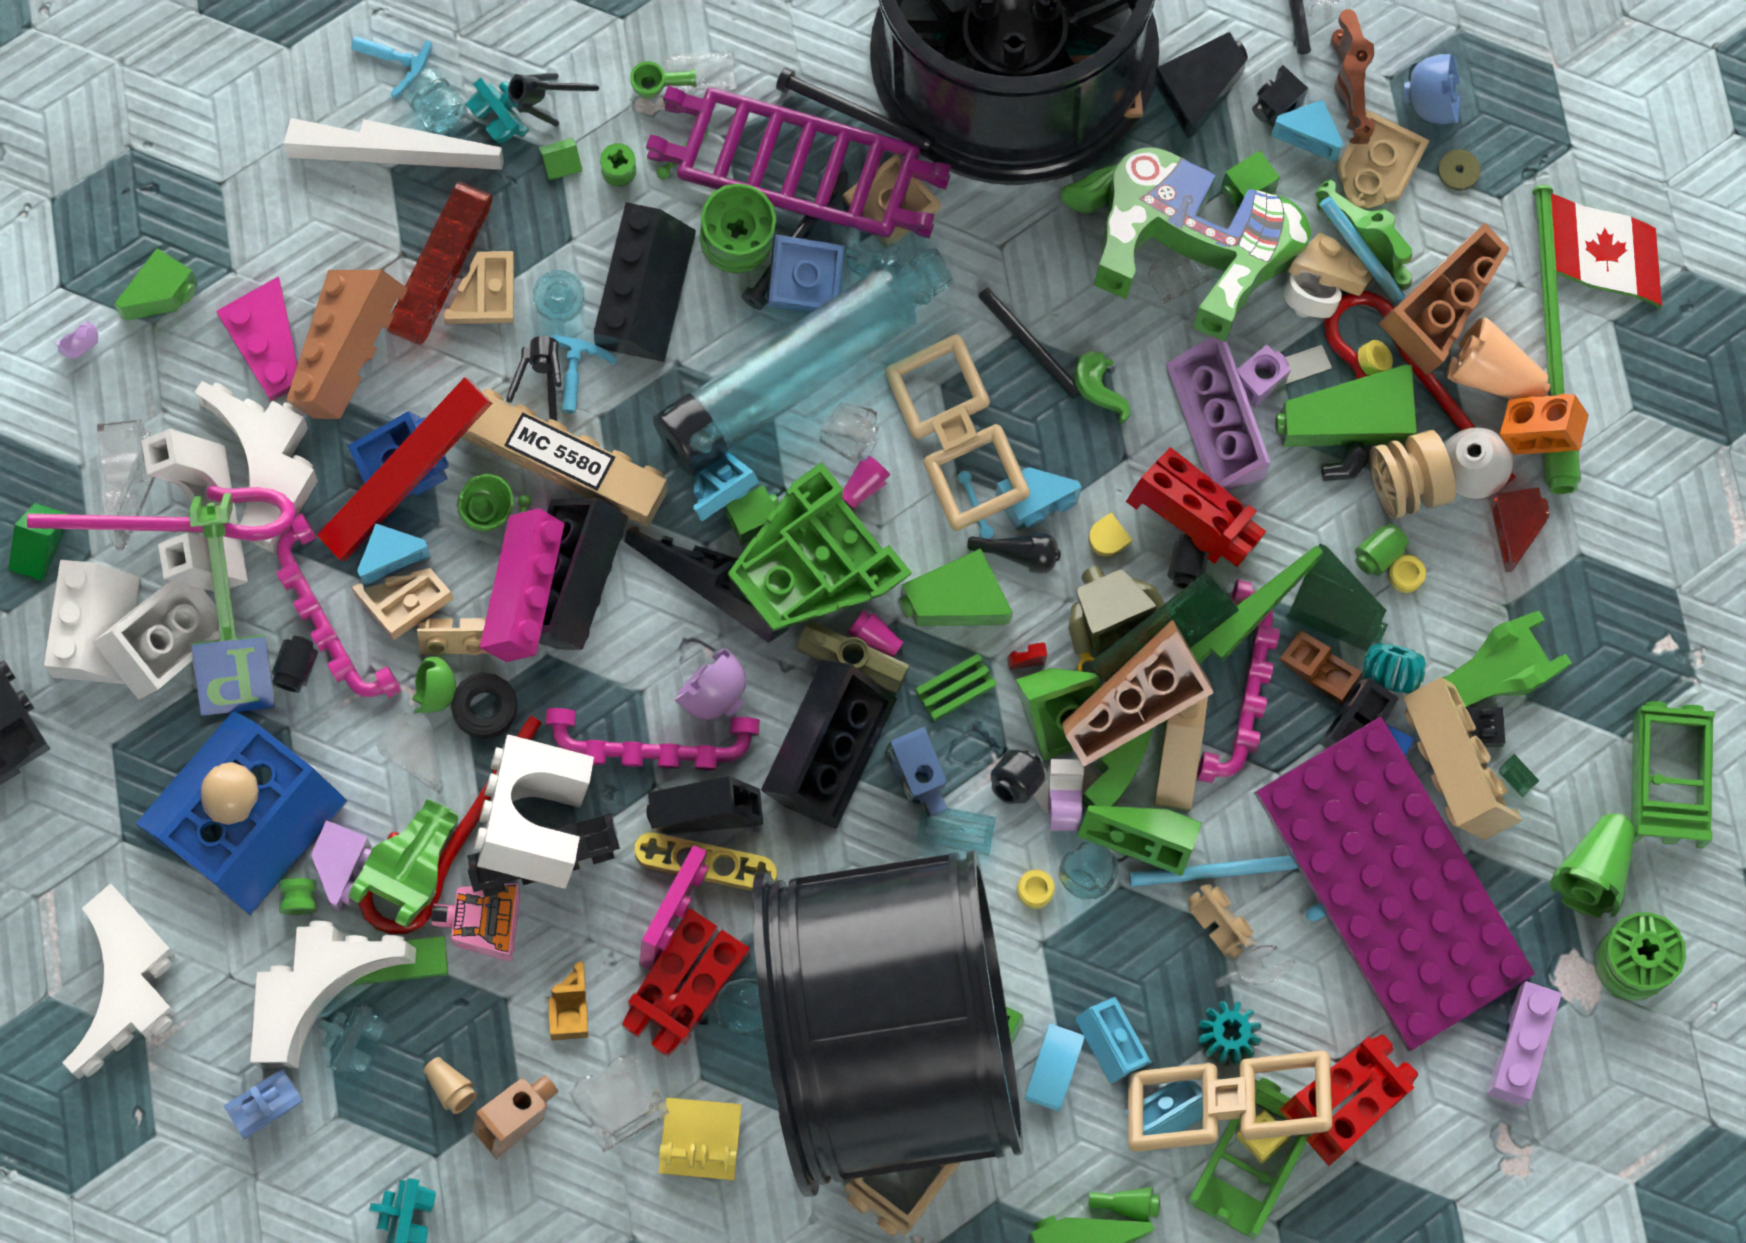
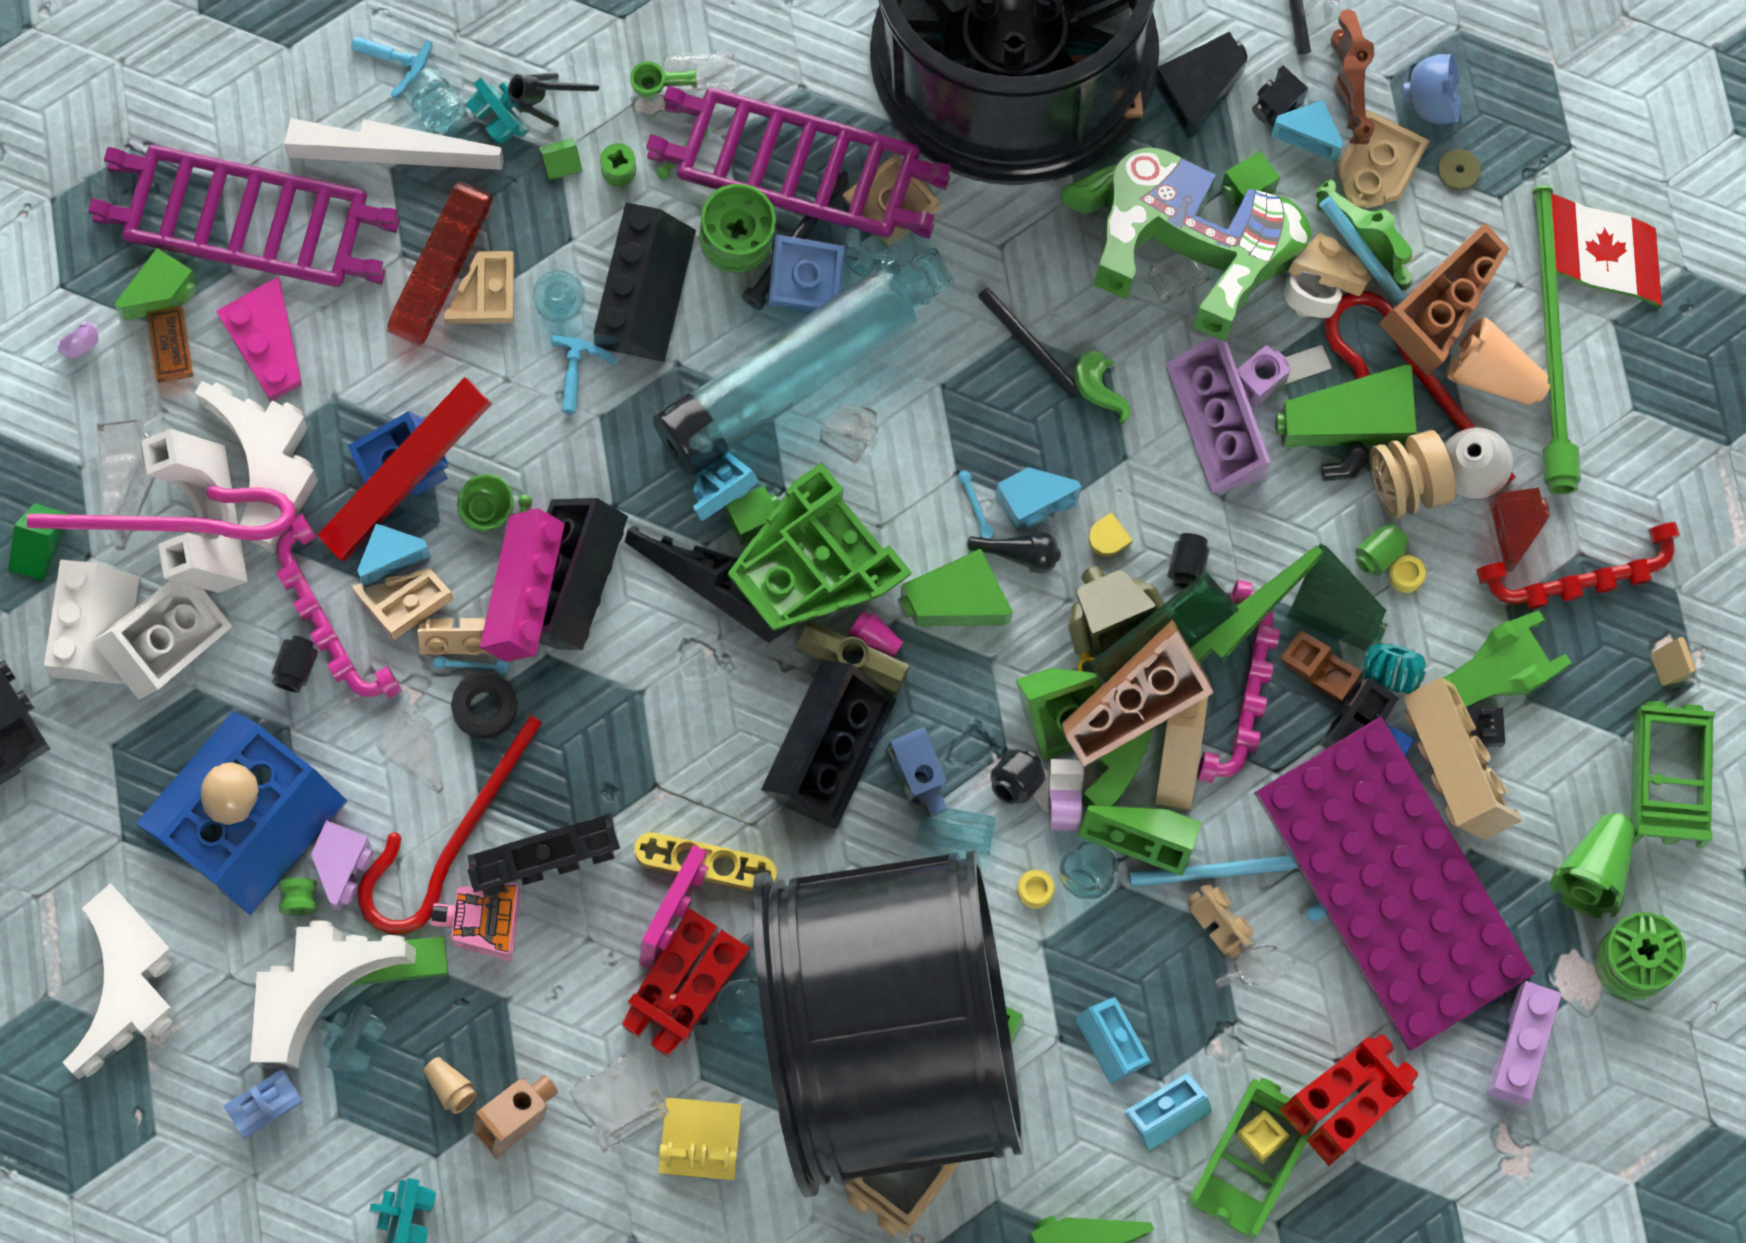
piece [189,493,275,716] -> none
nougat wedge [286,270,408,419] -> none
bright green animal [349,799,458,927] -> none
bright green hair [412,657,456,713] -> none
tan brick [461,389,668,528] -> none
white arch [474,734,594,889] -> none
black plant [506,336,562,421] -> none
dark pink bar [545,708,760,771] -> none
pearl gold slope [548,962,589,1041] -> none
black slope [646,776,764,835] -> none
lavender cylinder [674,648,746,720] -> none
black bar [776,67,933,150] -> none
dark pink cone [842,456,890,510] -> none
tan bar [885,334,1030,531] -> none
bright green tile [915,653,997,722] -> none
red tile [1007,642,1048,670] -> none
medium azure slope [1024,1024,1085,1112] -> none
bright green cone [1089,1186,1160,1222] -> none
red hips [1125,447,1267,568] -> none
tan bar [1128,1050,1332,1152] -> none
teal gear [1198,1001,1262,1065] -> none
light yellow tile [1358,340,1393,376] -> none
clear green tile [1498,754,1540,797] -> none
orange brick [1500,394,1589,455] -> none
none -> magenta bar [88,145,400,287]
none -> clear orange tile [146,306,194,383]
none -> medium azure hinge [432,655,509,676]
none -> red bar [1476,522,1680,610]
none -> tan slope [1651,637,1696,686]

